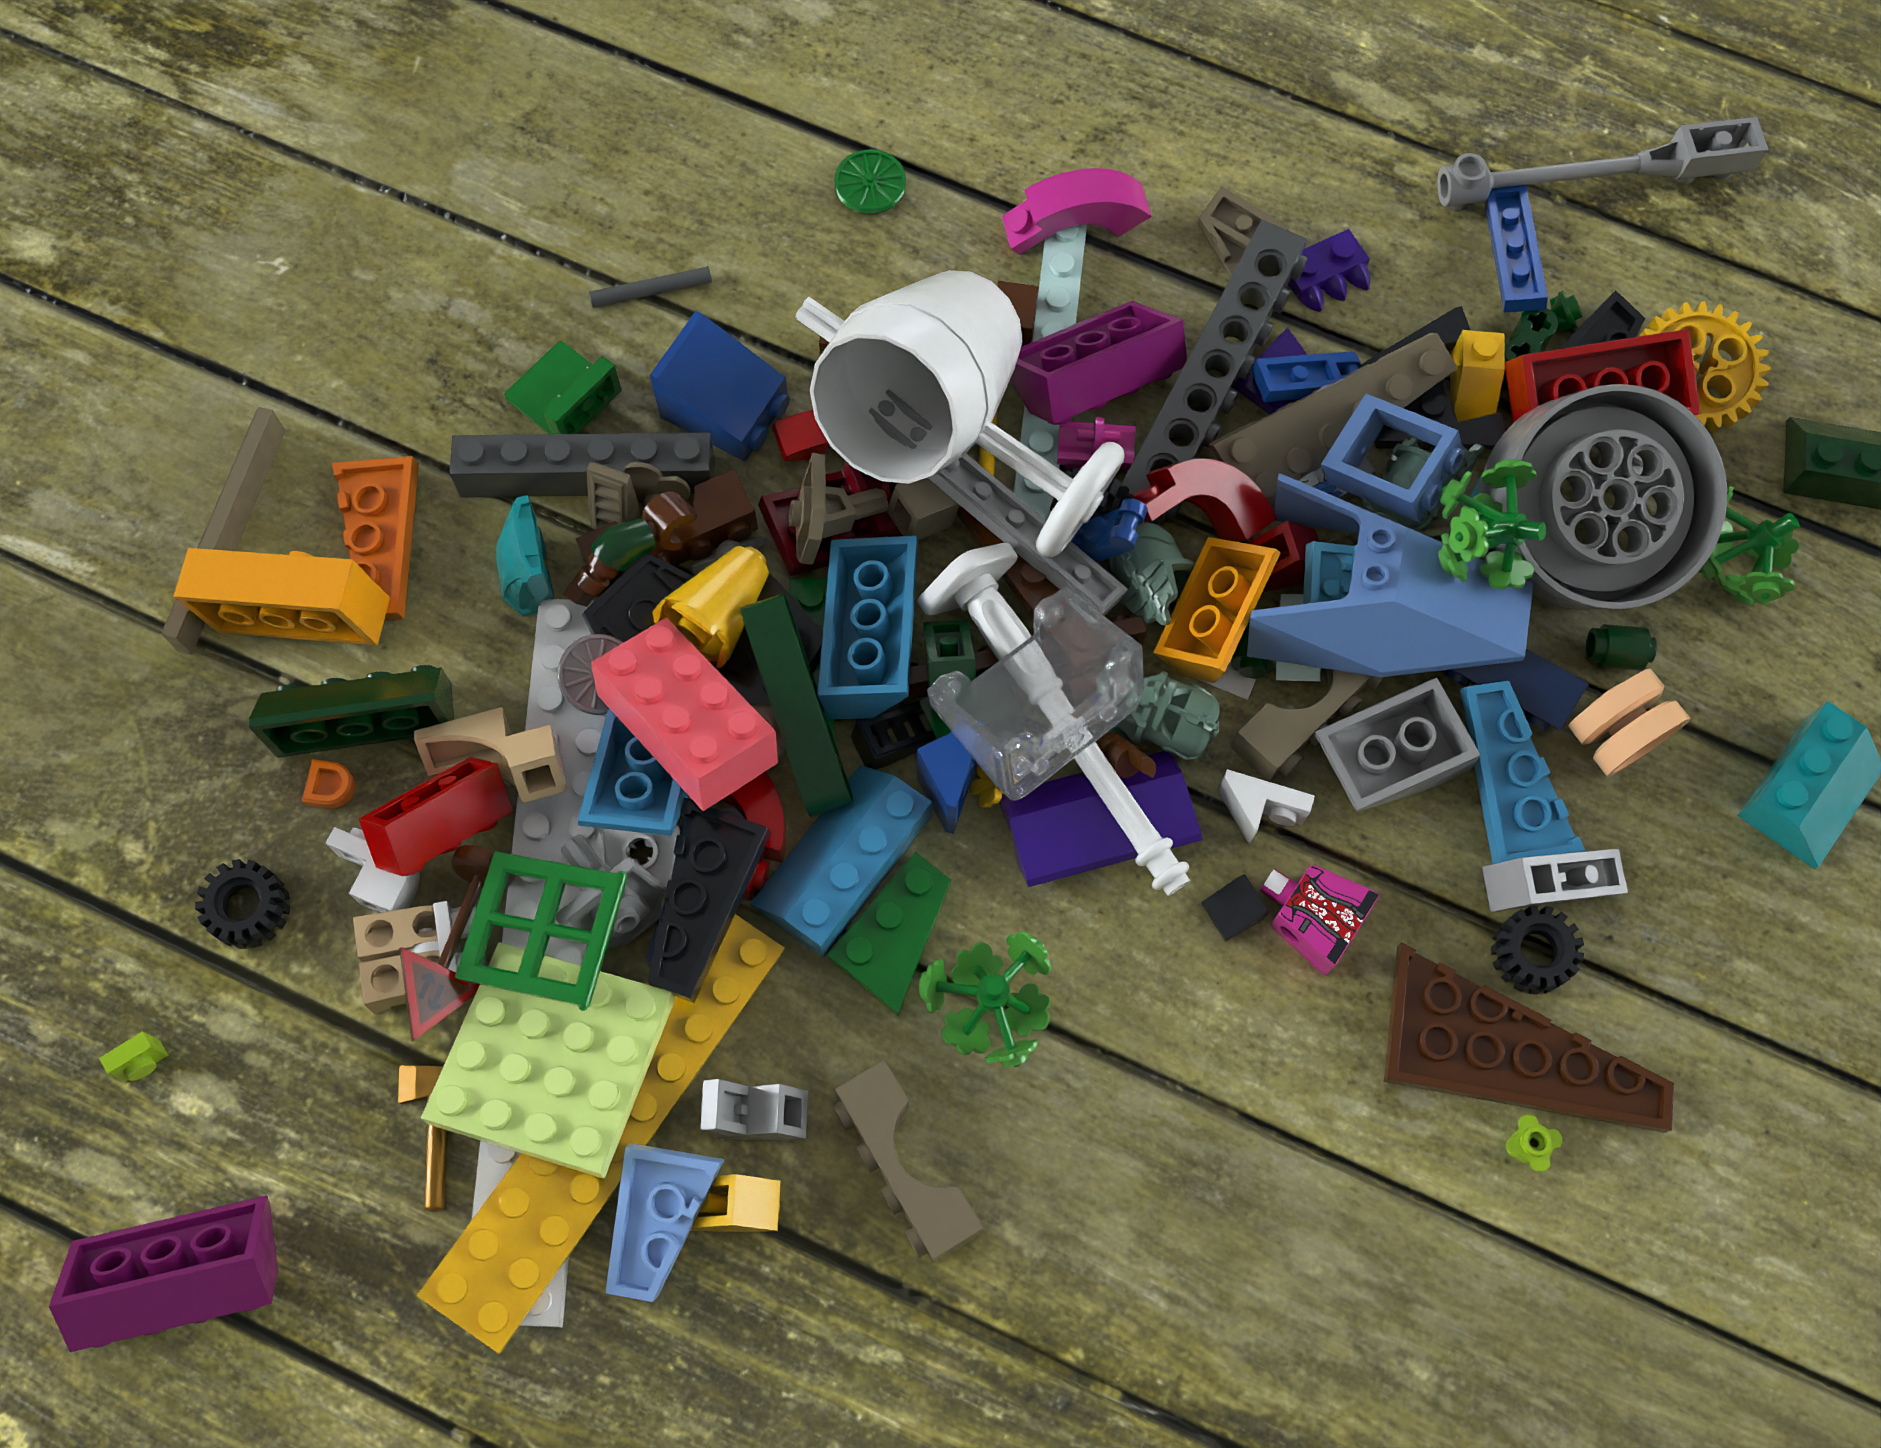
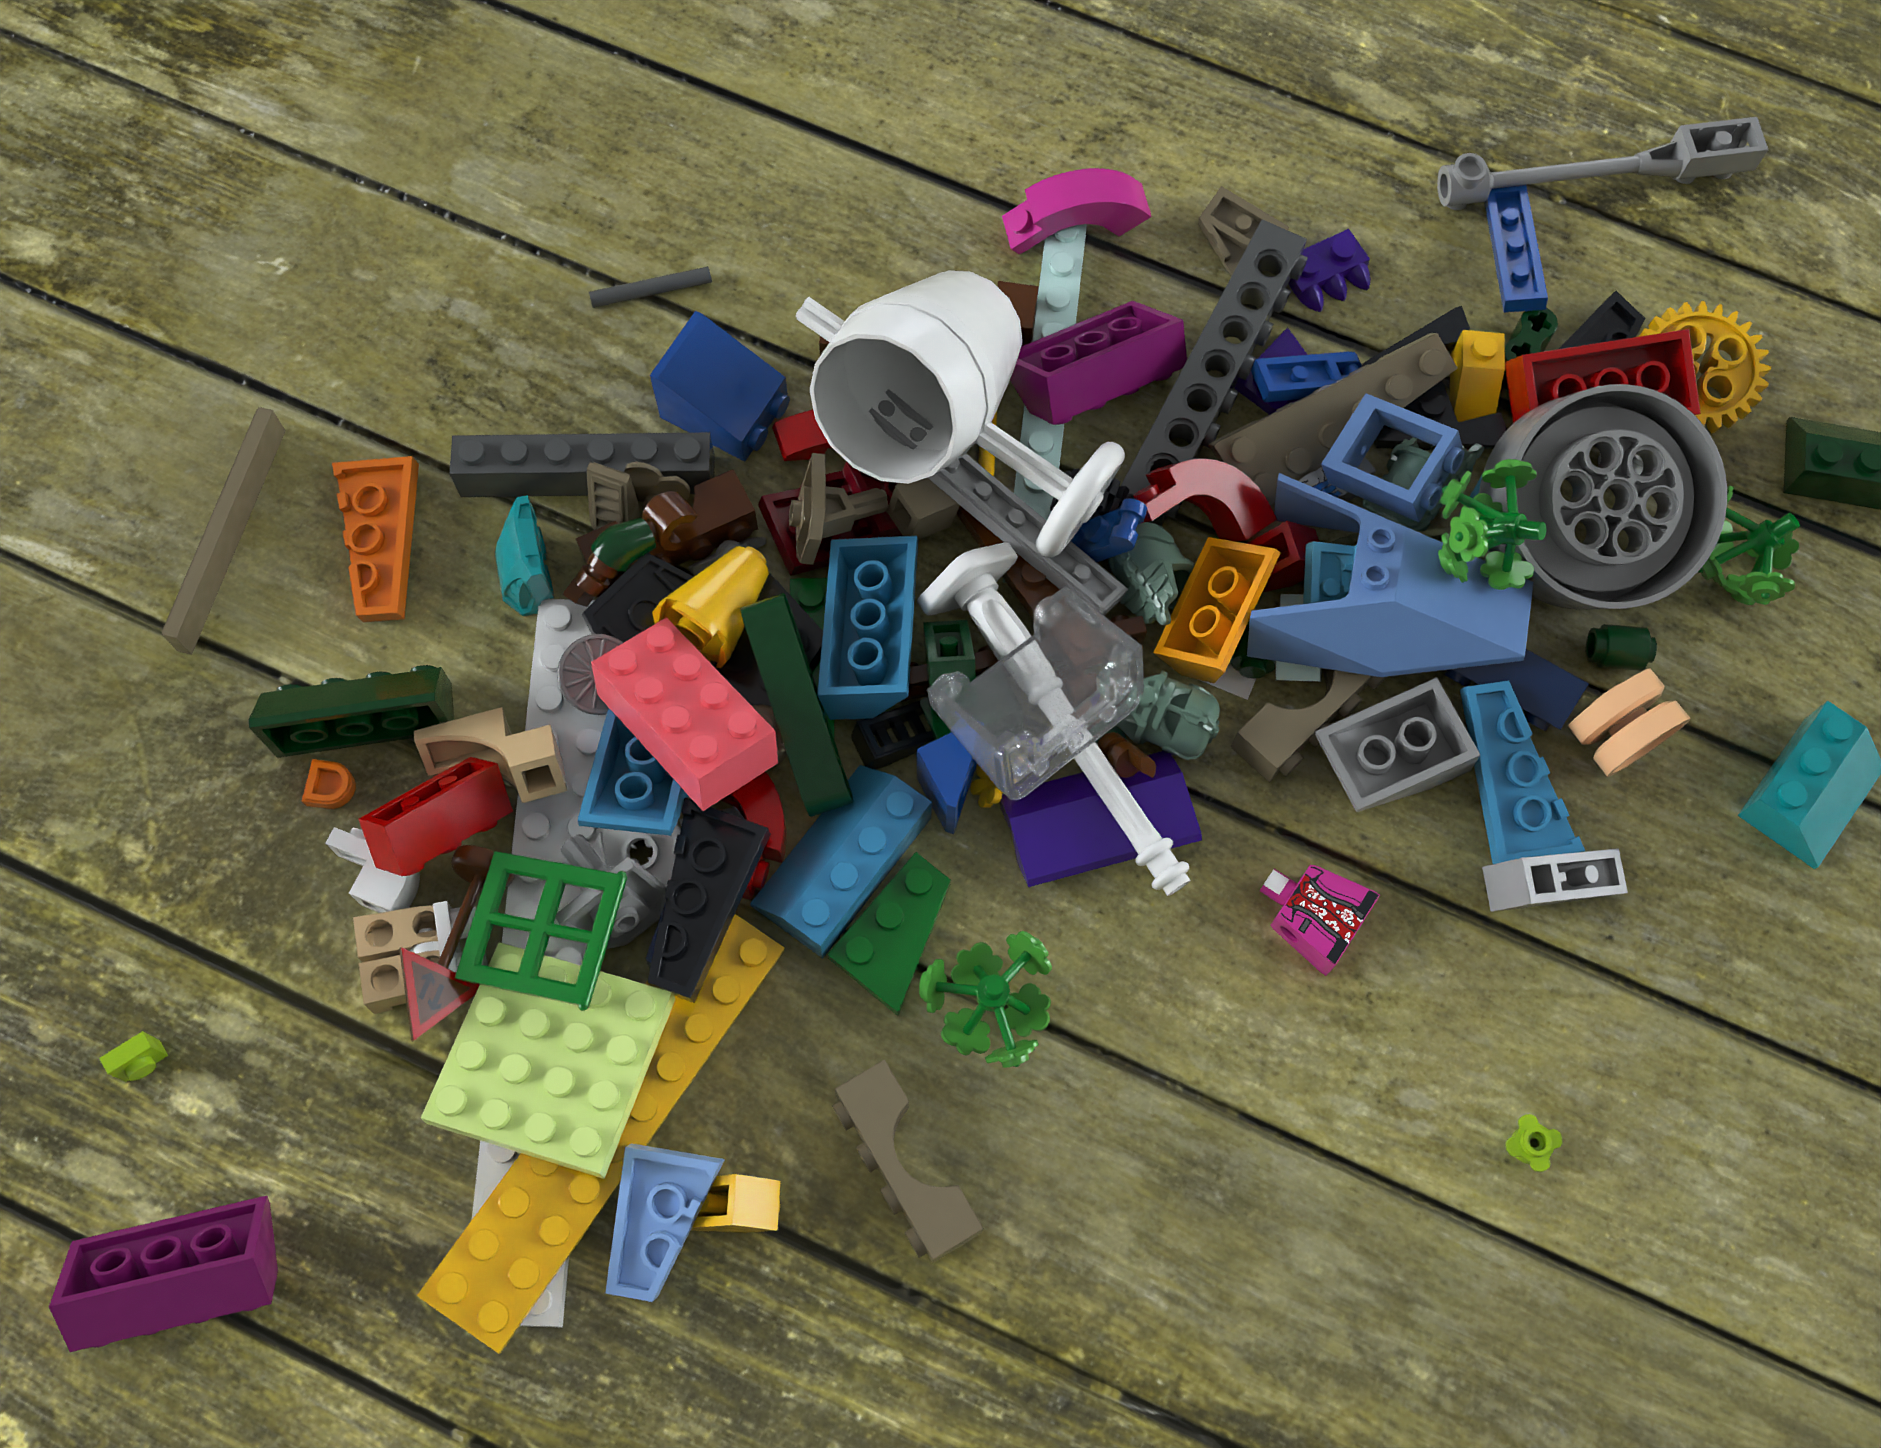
light orange brick [173,548,390,646] -> none
black tyre [195,859,290,949] -> none
pearl gold piece [398,1065,447,1212] -> none
green bracket [504,341,622,434] -> none
light grey brick [701,1079,808,1141] -> none
green wheel [834,149,906,214] -> none
dark pink hips [1057,417,1136,472] -> none
black slope [1201,874,1269,942] -> none
white slope [1218,769,1315,844] -> none
reddish brown wing [1383,942,1674,1133] -> none
black tyre [1491,905,1584,995] -> none
green plate [1521,291,1583,331] -> none

